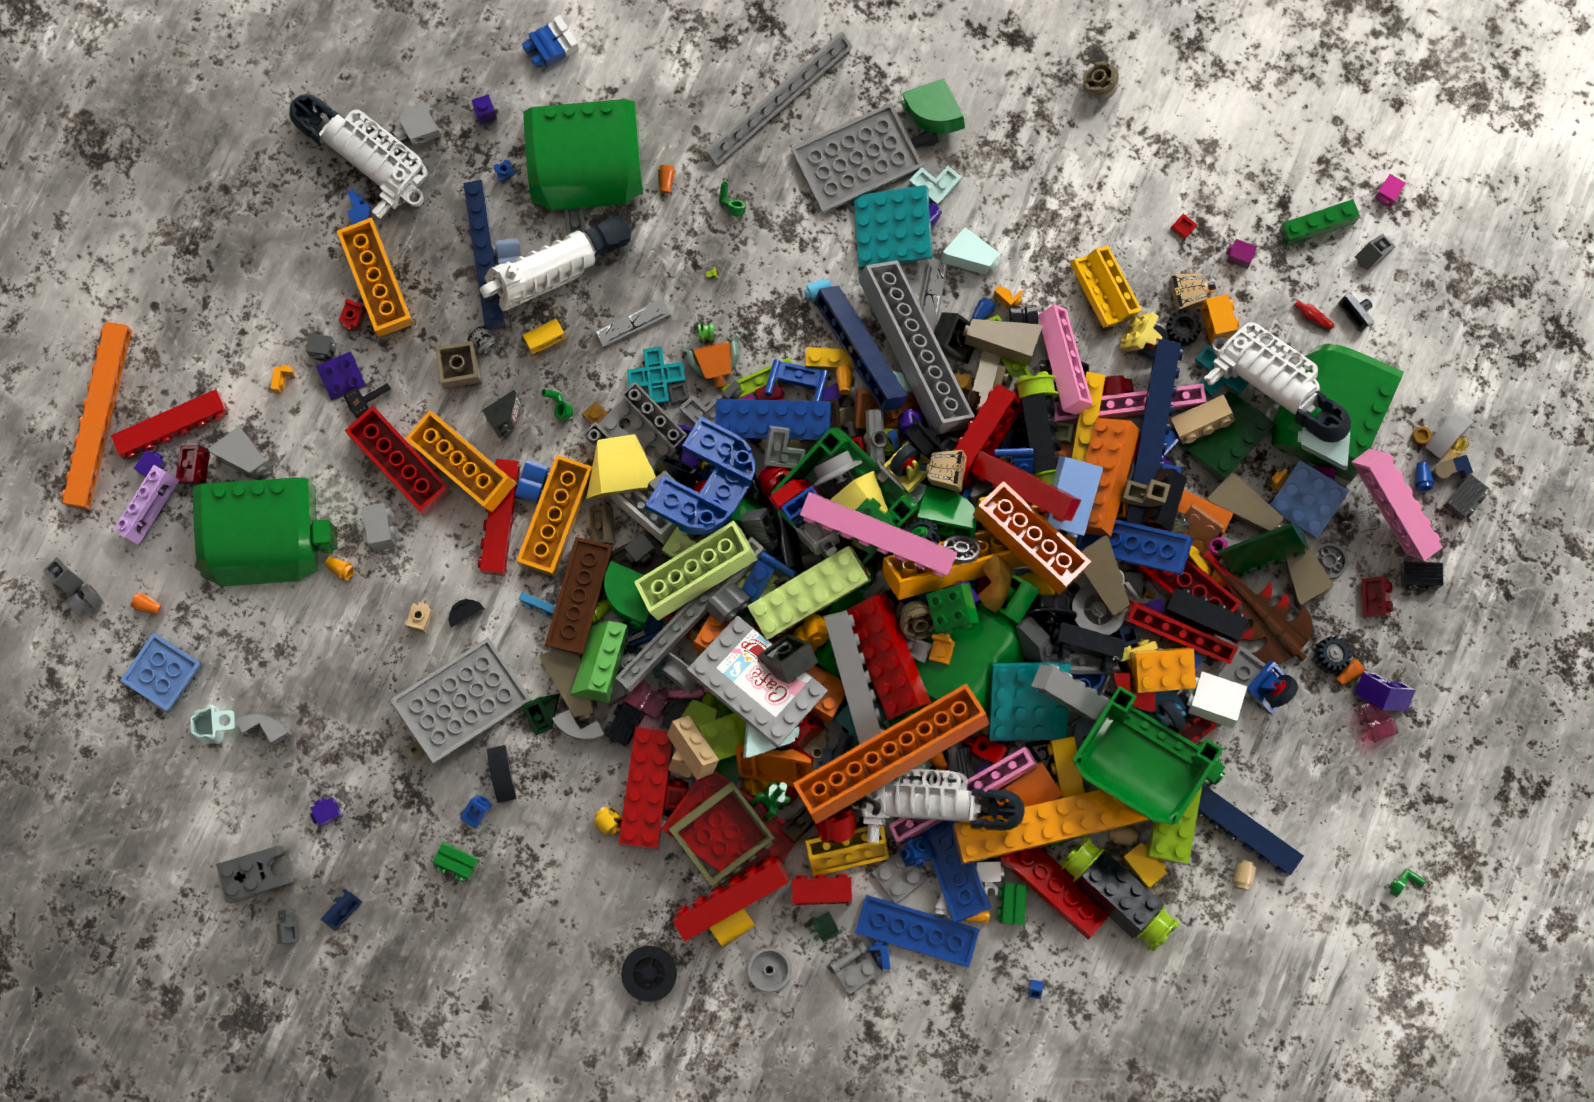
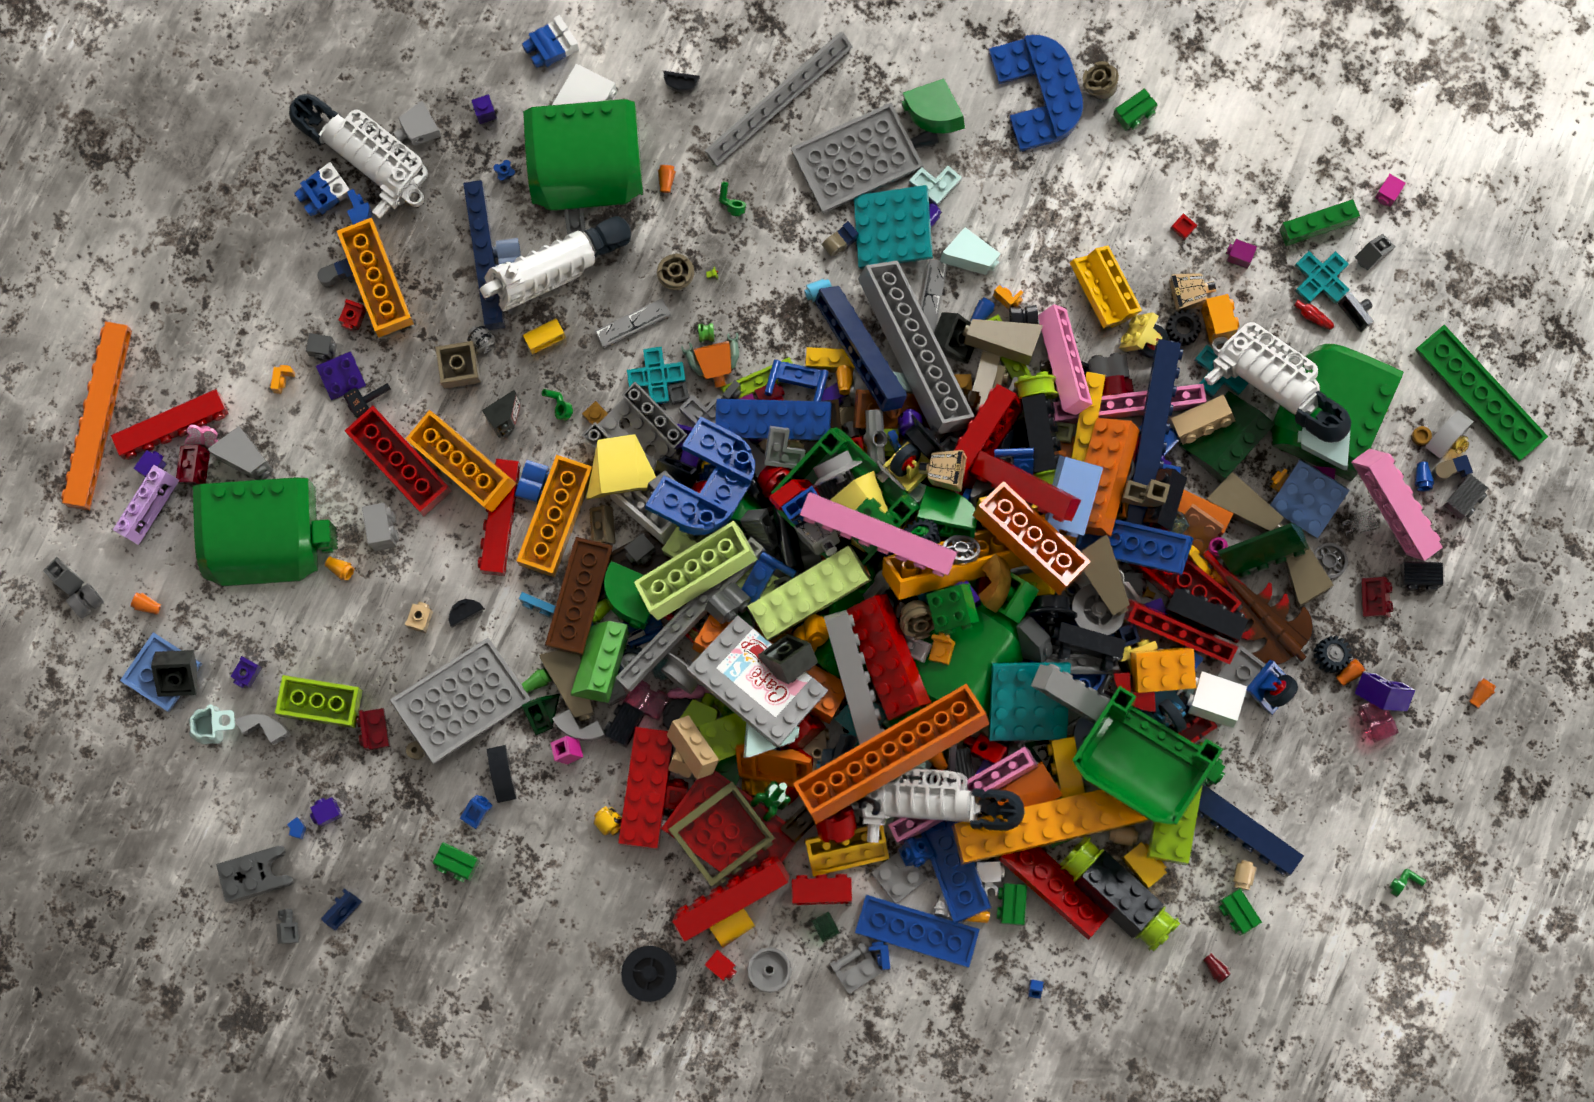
none -> pearl dark grey slope [151,650,197,697]
none -> bright pink animal [184,425,218,448]
none -> dark purple brick [230,656,262,688]
none -> lime brick [275,675,363,728]
none -> blue piece [287,817,306,839]
none -> blue hips [294,162,350,217]
none -> leg [317,258,355,287]
none -> dark red bracket [356,708,390,751]
none -> bright green cone [522,668,552,693]
none -> dark pink brick [551,736,583,764]
none -> white brick [552,64,617,105]
none -> dark tan cone [657,253,694,290]
none -> black plate [664,71,700,93]
none -> red piece [705,950,737,982]
none -> leg [822,221,859,257]
none -> blue plate [988,35,1083,152]
none -> dark grey brick [1088,352,1130,379]
none -> green brick [1113,89,1158,131]
none -> dark red cone [1203,953,1231,984]
none -> green brick [1218,888,1262,935]
none -> teal plate [1295,251,1350,304]
none -> green plate [1415,324,1548,462]
none -> orange cone [1469,678,1496,708]

